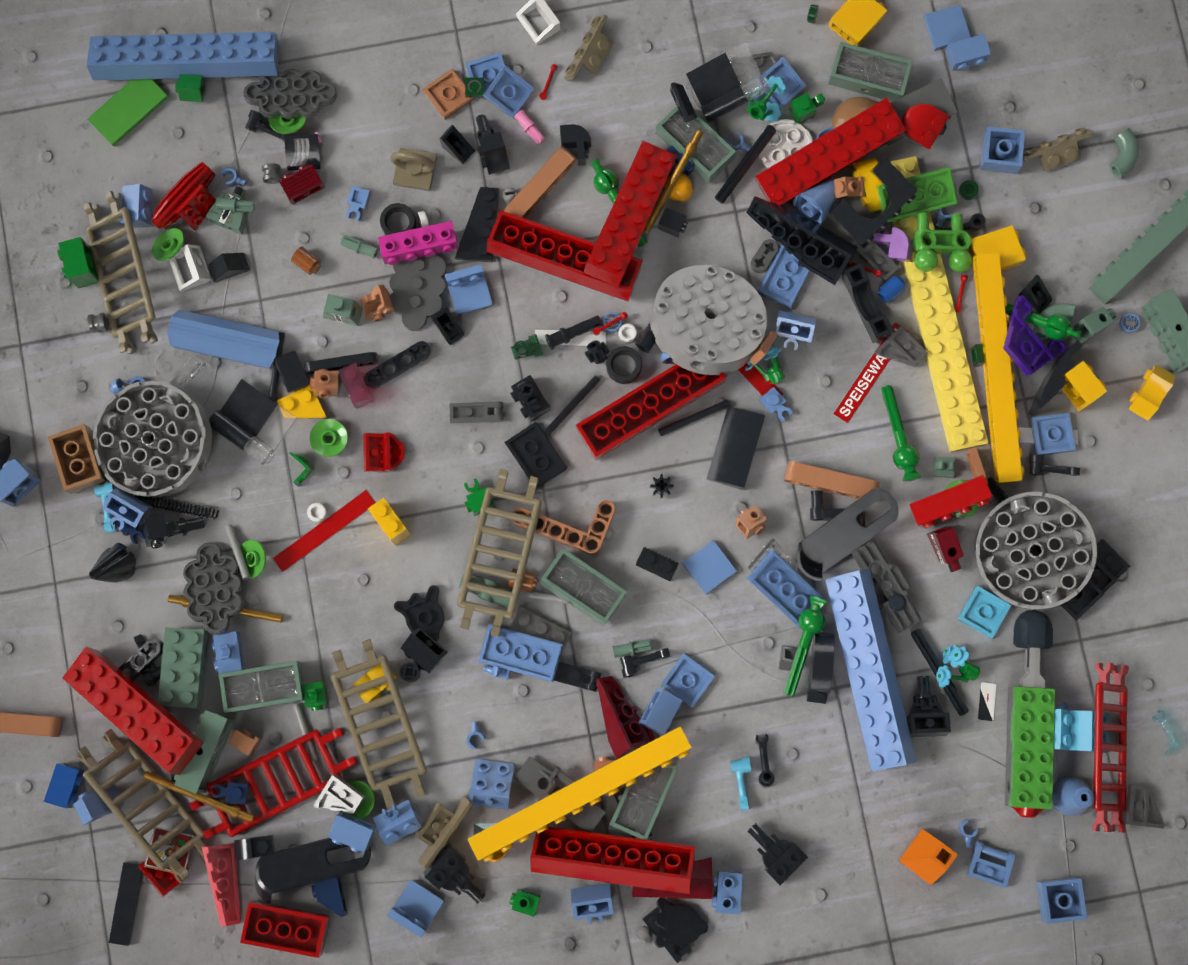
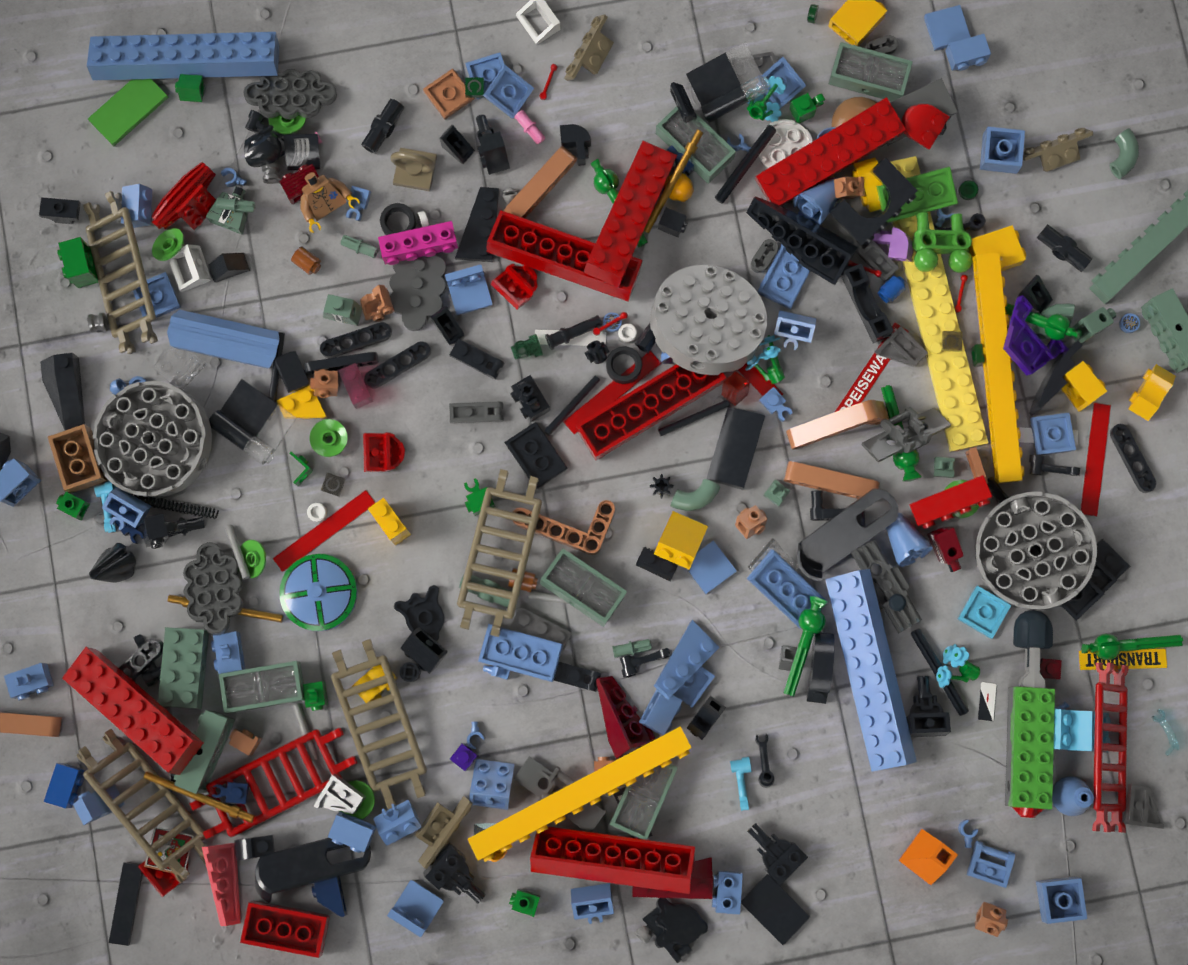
nougat tile [749,331,778,365] -> none
none -> medium blue brick [4,663,54,701]
none -> black brick [39,197,81,224]
none -> black wedge [40,353,85,430]
none -> green brick [56,492,90,521]
none -> medium blue tile [133,272,181,318]
none -> black helmet [244,125,285,168]
none -> dish [279,554,358,631]
none -> medium nougat torso [300,173,360,233]
none -> black beam [320,322,392,358]
none -> clear smoke tile [321,473,346,497]
none -> black piece [361,98,404,154]
none -> black plate [449,338,505,380]
none -> dark purple brick [450,743,479,771]
none -> red slope [491,264,538,310]
none -> red sticker [563,350,661,434]
none -> yellow brick [654,511,708,570]
none -> medium blue wing [654,620,720,700]
none -> sand green cylinder [670,479,721,511]
none -> black brick [687,696,726,740]
none -> clear red brick [721,371,750,406]
none -> black tile [741,874,810,945]
none -> sand green tile [763,480,790,507]
none -> beam [786,400,889,450]
none -> dark grey piece [862,407,951,462]
none -> dark grey beam [864,35,898,55]
none -> medium blue cone [886,513,933,567]
none -> clear smoke tile [941,331,962,352]
none -> nougat brick [975,902,1008,937]
none -> black piece [1037,224,1092,272]
none -> dark red plate [1040,658,1062,680]
none -> yellow sticker [1079,649,1167,670]
none -> red sticker [1081,403,1111,517]
none -> green piece [1081,633,1183,660]
none -> black beam [1110,424,1156,493]

